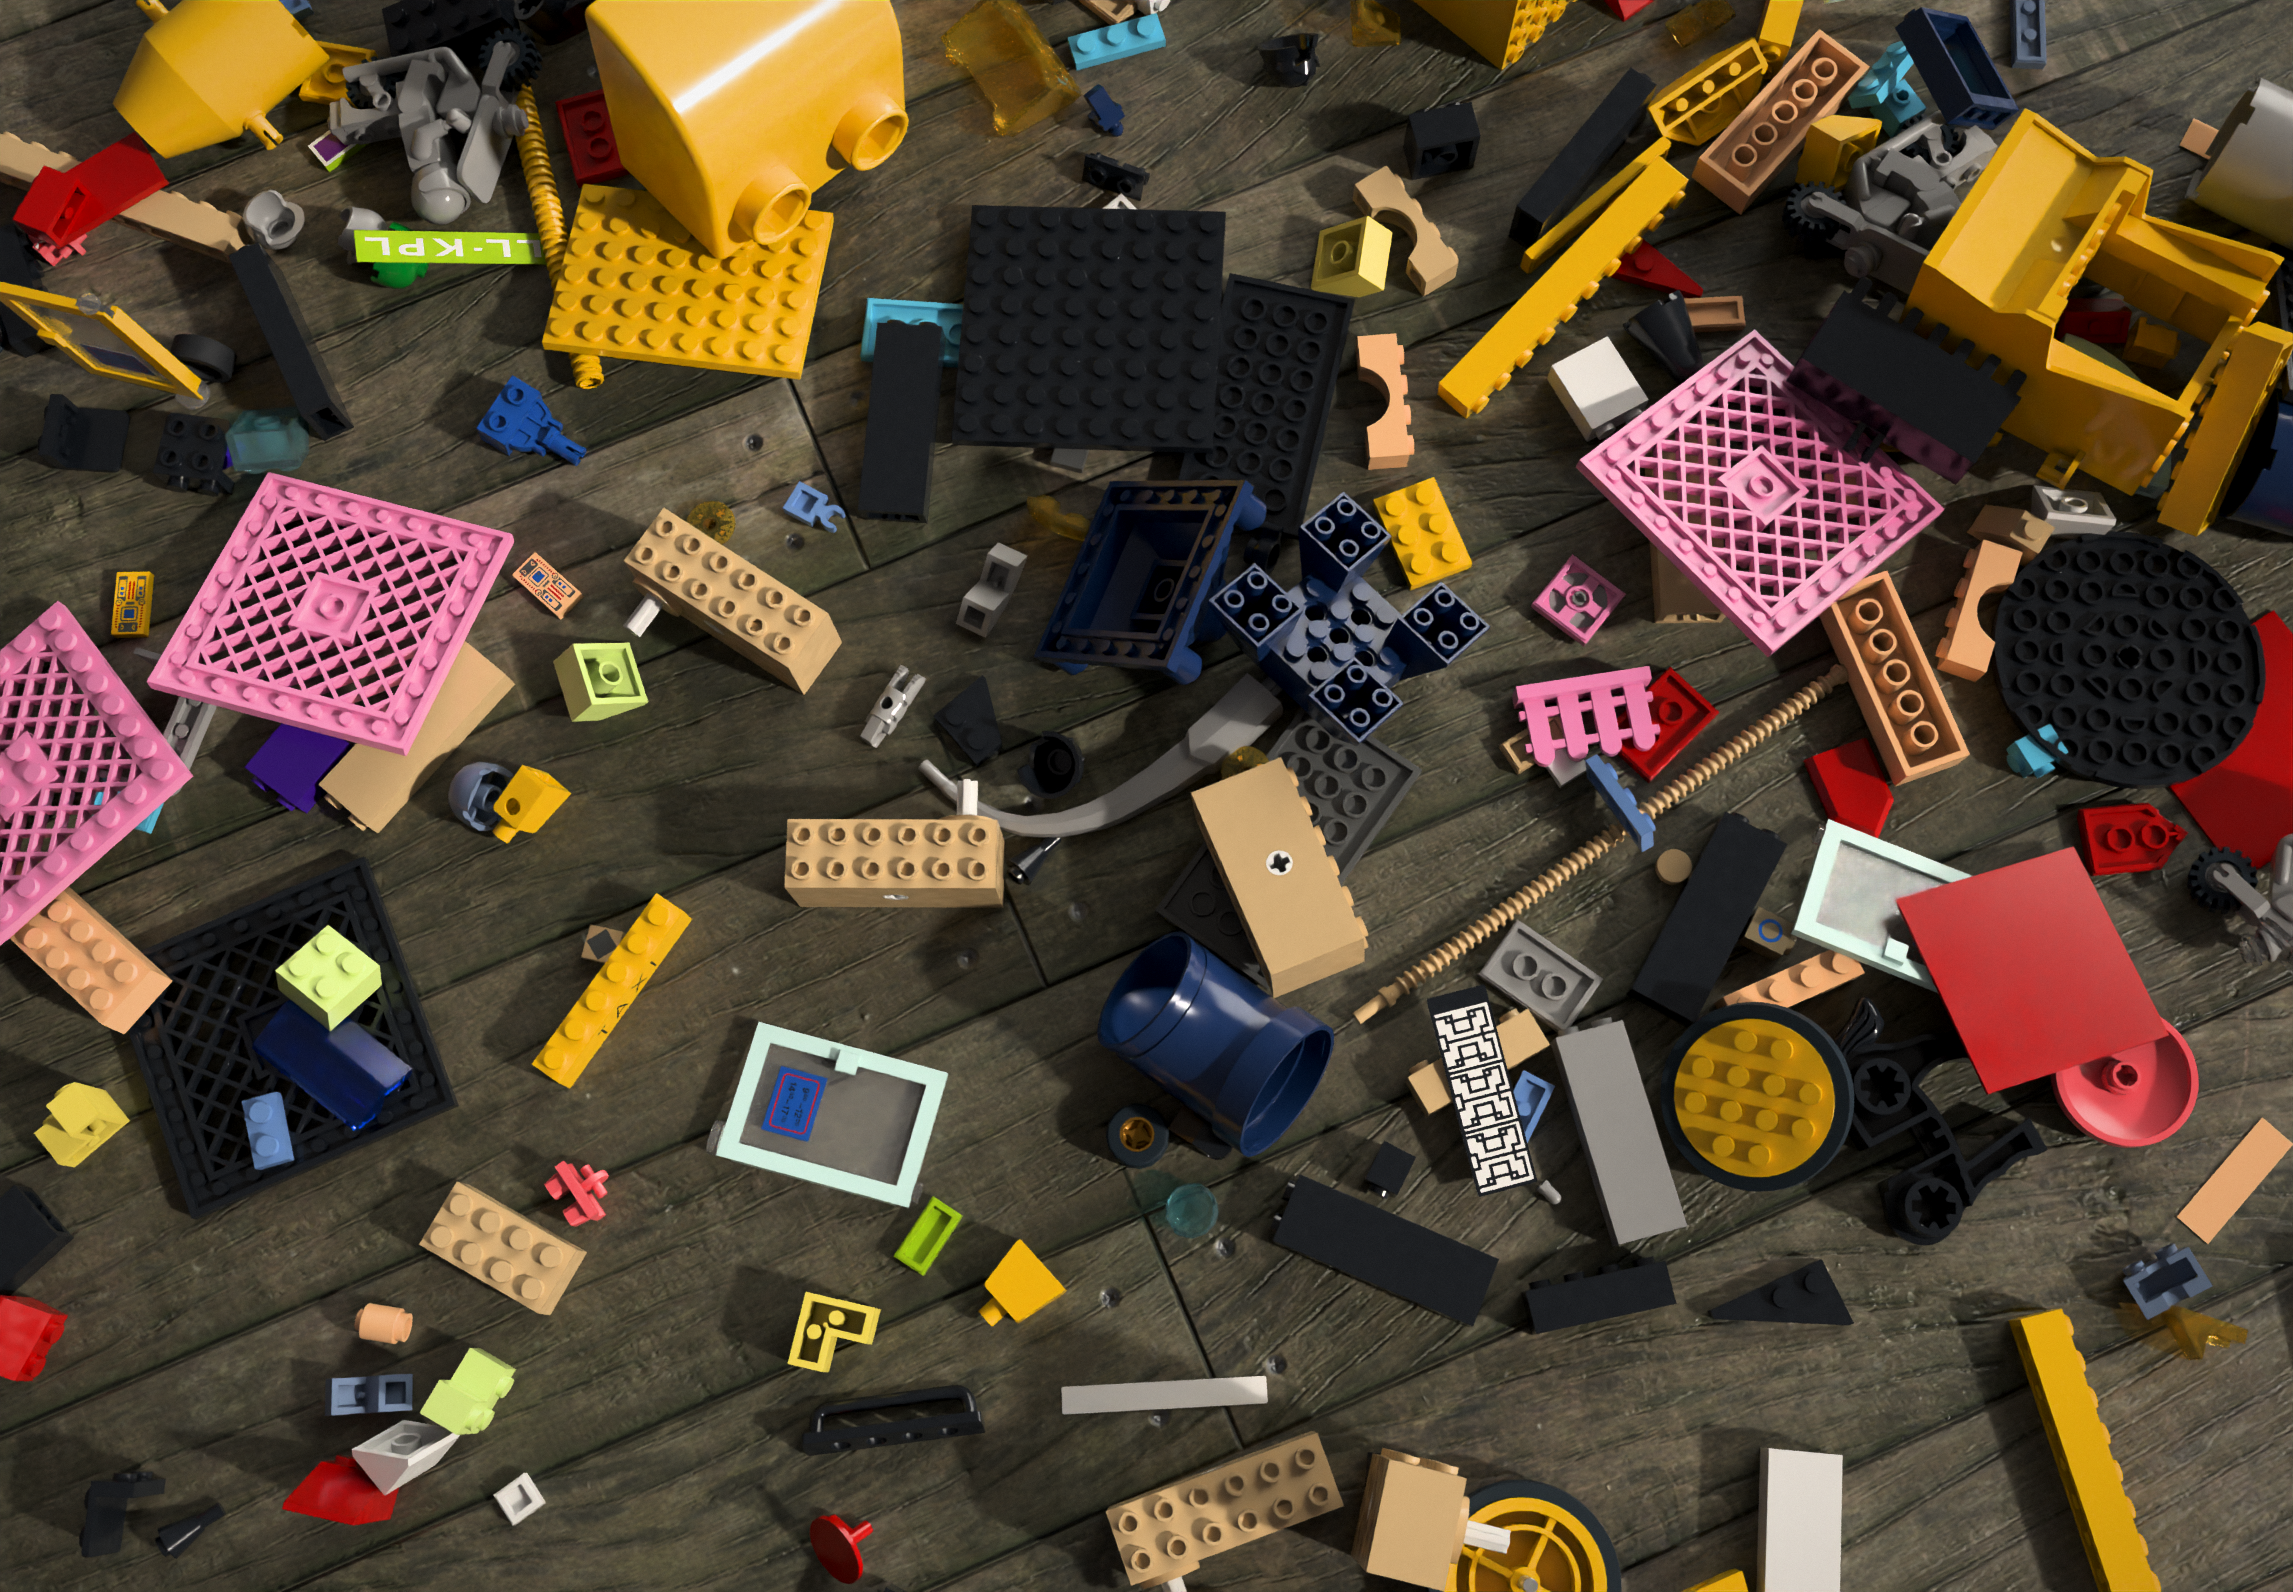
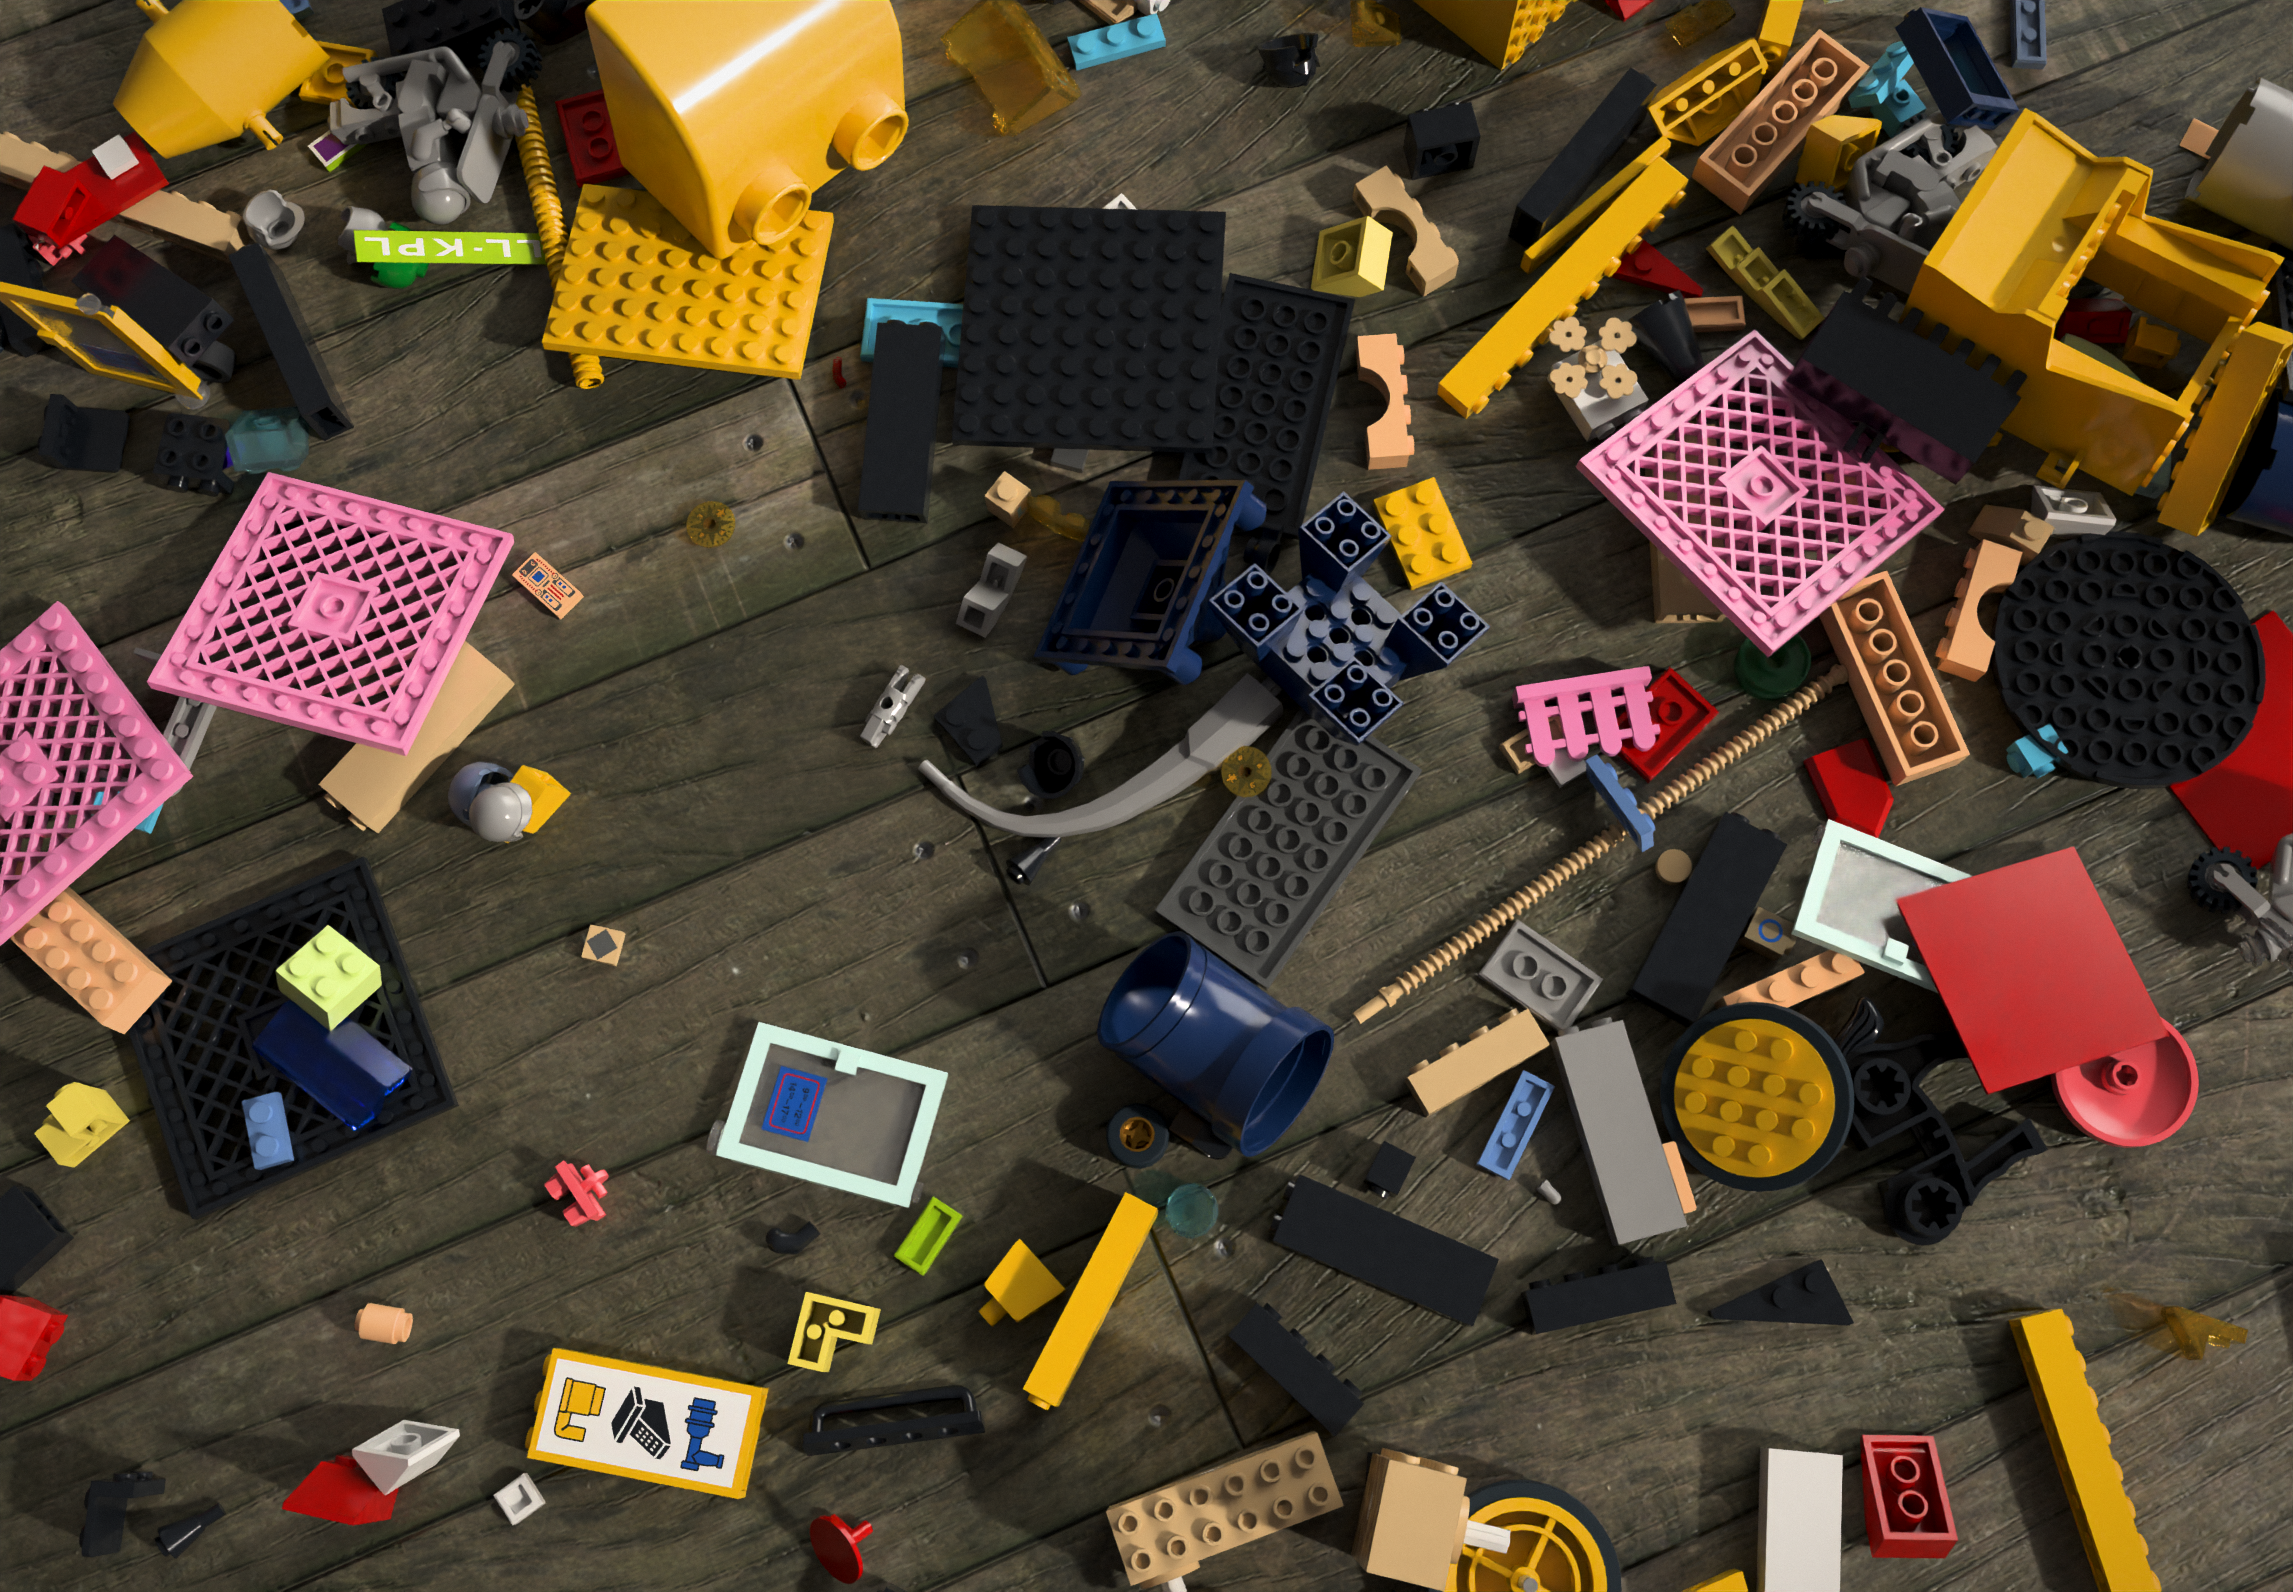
yellow tile [111,571,154,638] -> none
dark purple brick [245,723,353,813] -> none
sand blue slope [325,1374,413,1416] -> none
tan brick [419,1181,587,1315] -> none
yellowish green brick [420,1348,516,1435] -> none
blue brick [476,375,587,466] -> none
yellow brick [532,893,692,1088] -> none
yellowish green slope [553,643,648,722] -> none
tan piece [623,508,842,695] -> none
medium blue plate [783,481,846,533] -> none
tan piece [784,779,1005,908] -> none
white sticker [1061,1376,1268,1414] -> none
black hinge [1082,152,1150,201] -> none
dark blue piece [1083,84,1125,137] -> none
tan piece [1191,757,1368,998] -> none
sticker [1426,984,1537,1197] -> none
bright pink piece [1531,554,1626,647] -> none
red tile [2077,803,2189,877] -> none
sand blue cylinder [2122,1243,2213,1320] -> none
light nougat sticker [2177,1117,2293,1244] -> none
none -> black brick [71,234,234,368]
none -> white tile [92,134,139,179]
none -> light grey helmet [469,782,532,842]
none -> brick [525,1348,769,1499]
none -> black arm [766,1221,821,1255]
none -> red leg [832,357,847,389]
none -> tan brick [984,471,1033,528]
none -> yellow brick [1023,1192,1158,1410]
none -> black brick [1228,1303,1364,1437]
none -> tan plant [1549,317,1638,399]
none -> light nougat tile [1662,1141,1697,1214]
none -> light yellow slope [1705,225,1825,340]
none -> clear green wheel [1734,634,1811,701]
none -> red slope [1860,1435,1958,1559]

